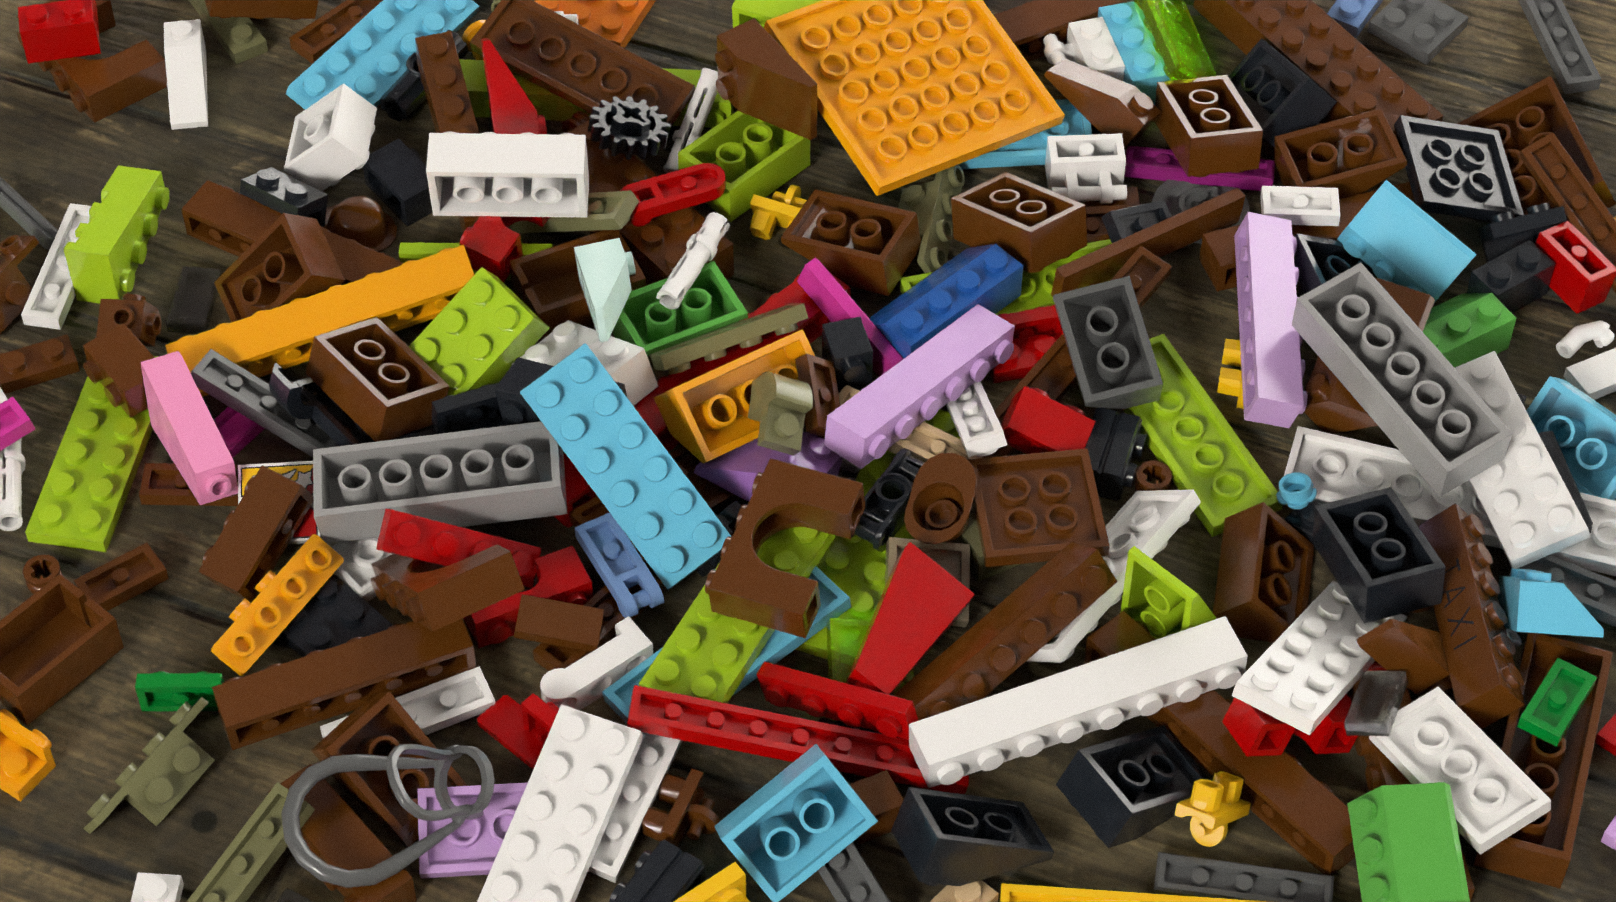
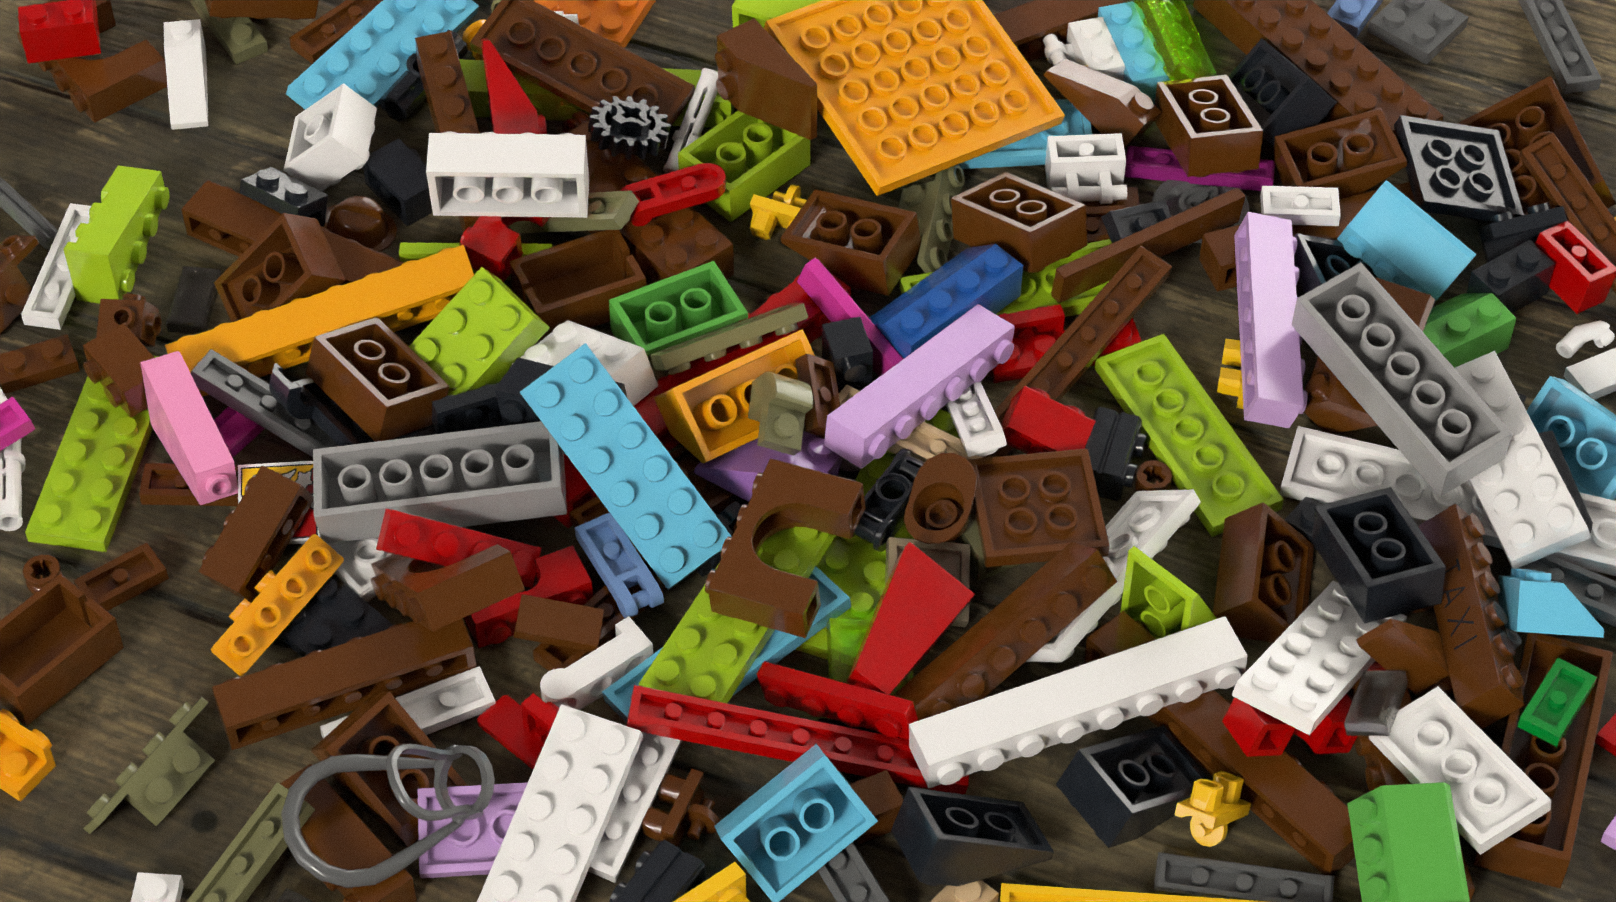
green plate [135,671,224,711] -> none
light aqua slope [574,238,636,342] -> none
white pin [657,212,730,310] -> none
dark grey slope [1053,276,1163,410] -> none
medium azure plate [1276,472,1317,509] -> none

